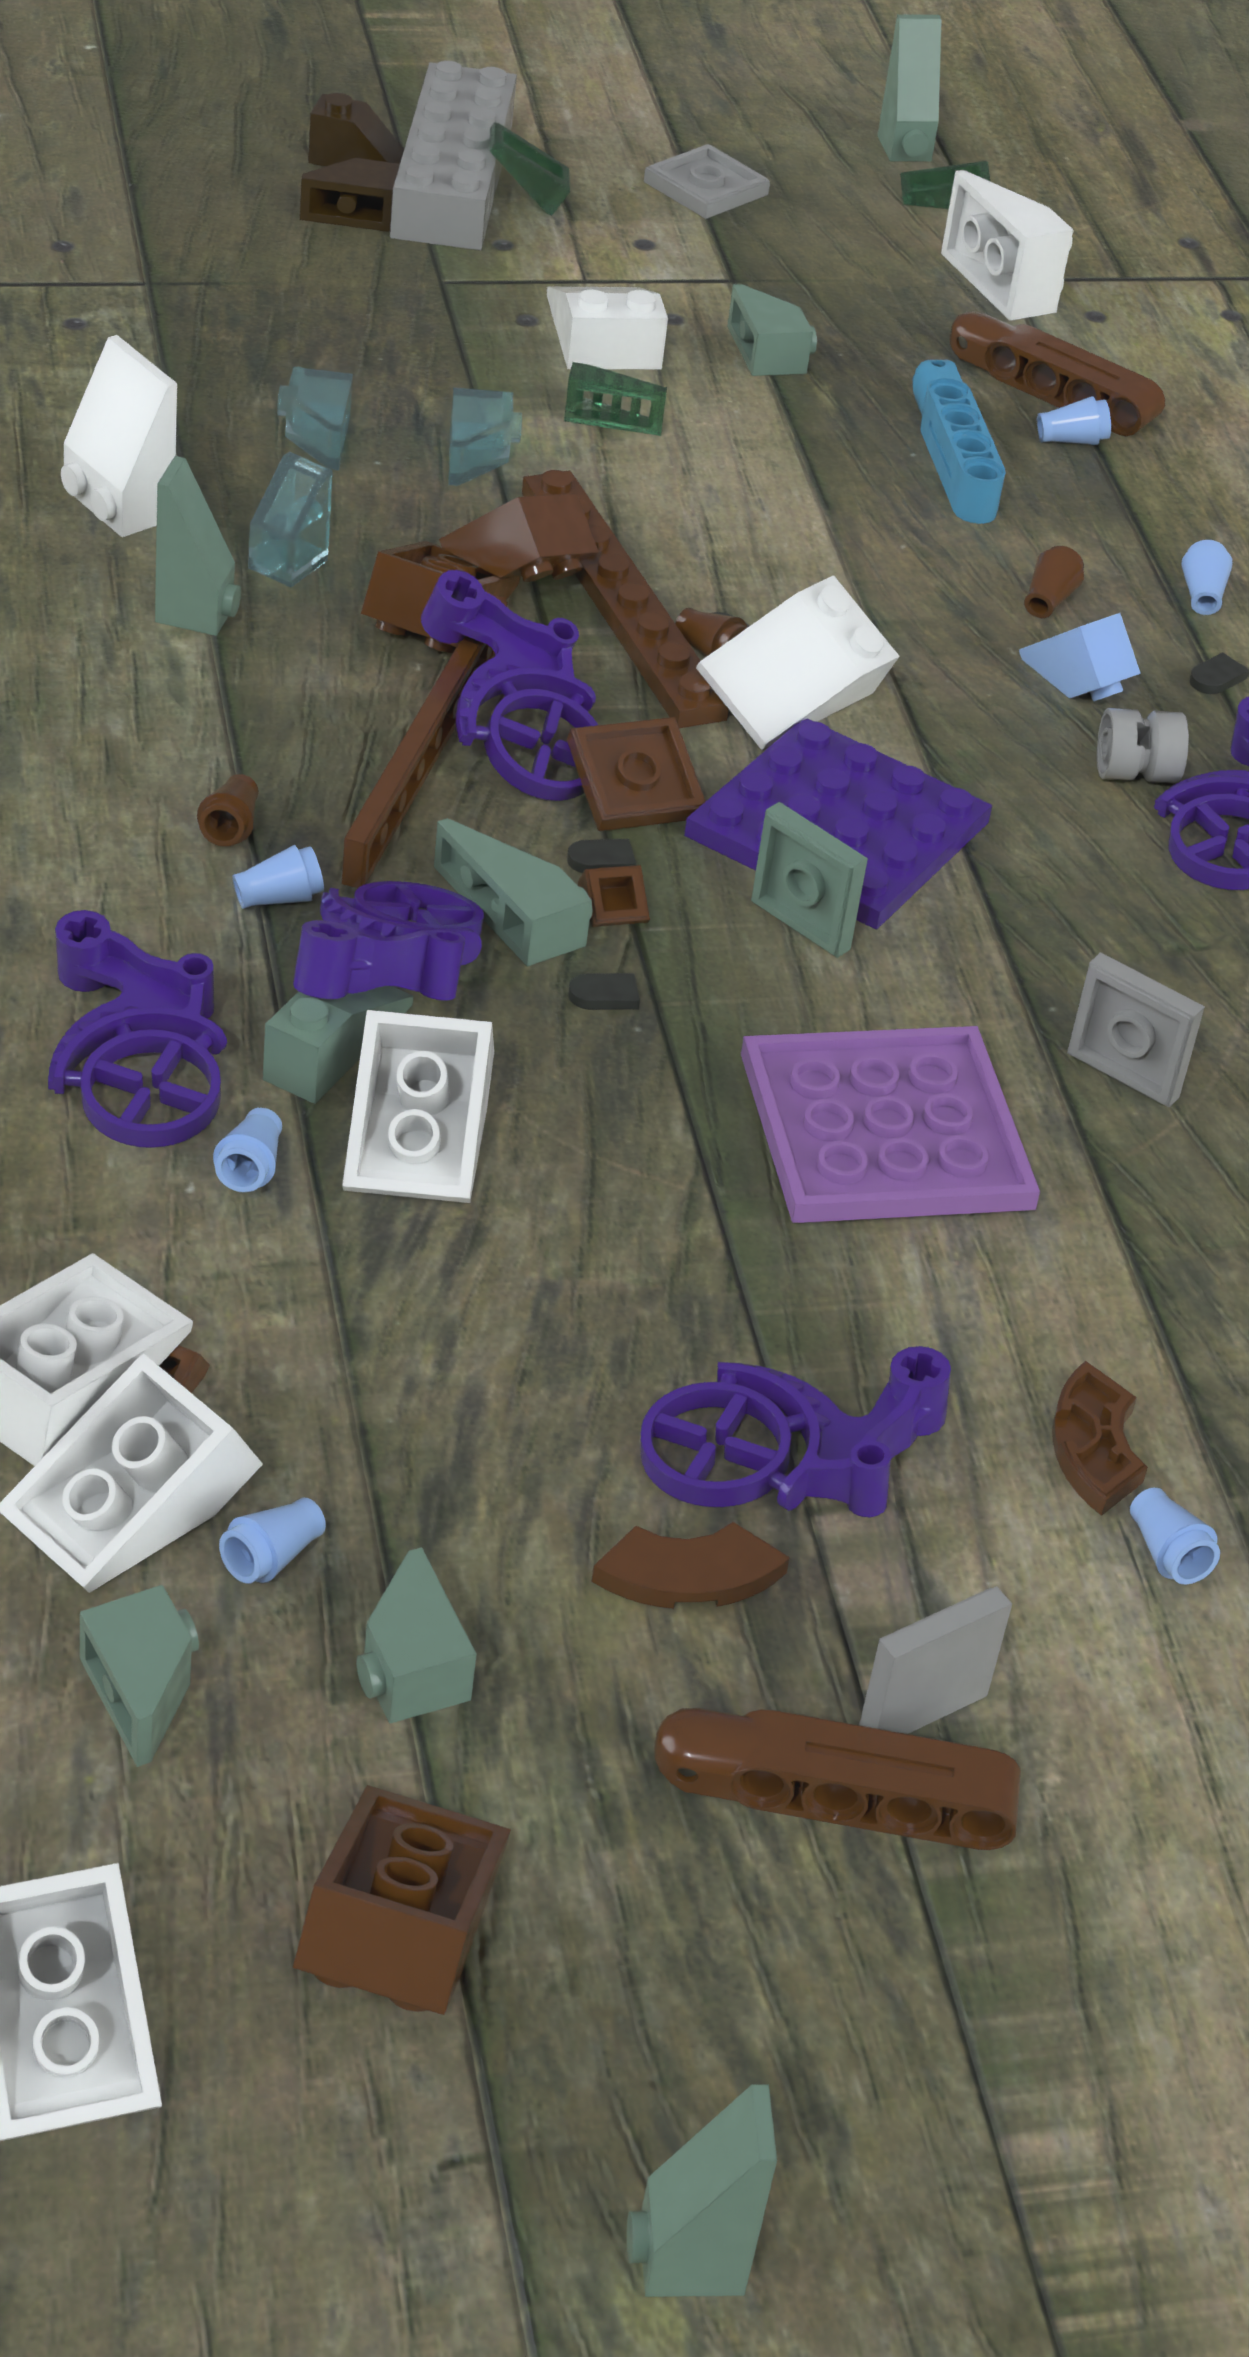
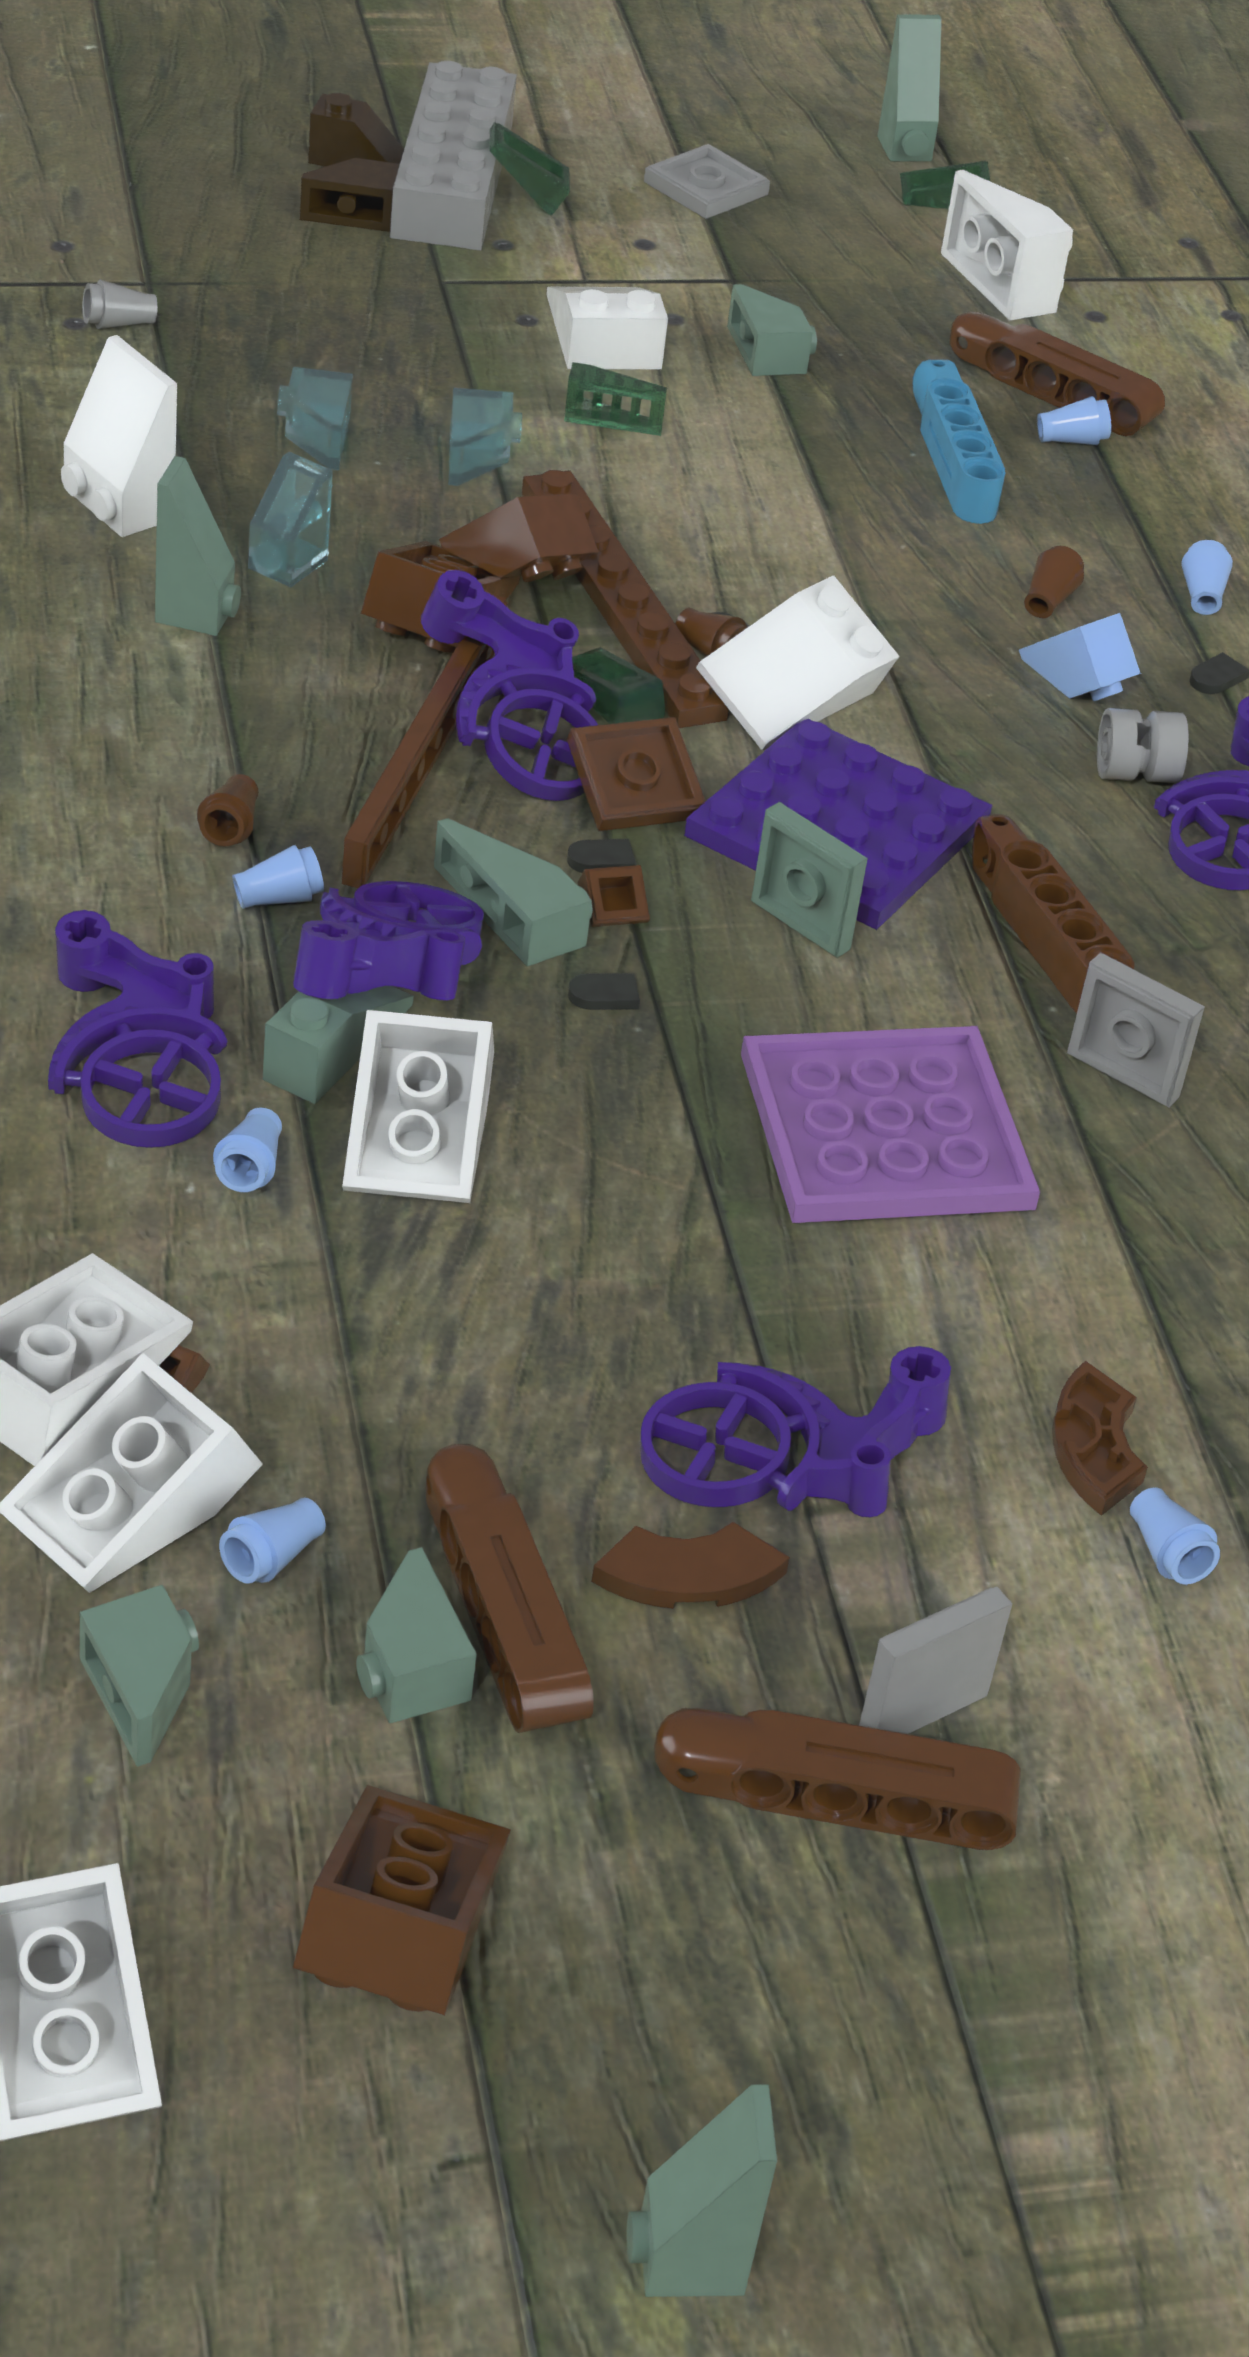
none -> light grey cone [82,279,157,329]
none -> reddish brown piece [425,1444,594,1733]
none -> clear green slope [572,647,665,724]
none -> reddish brown piece [972,814,1135,1013]

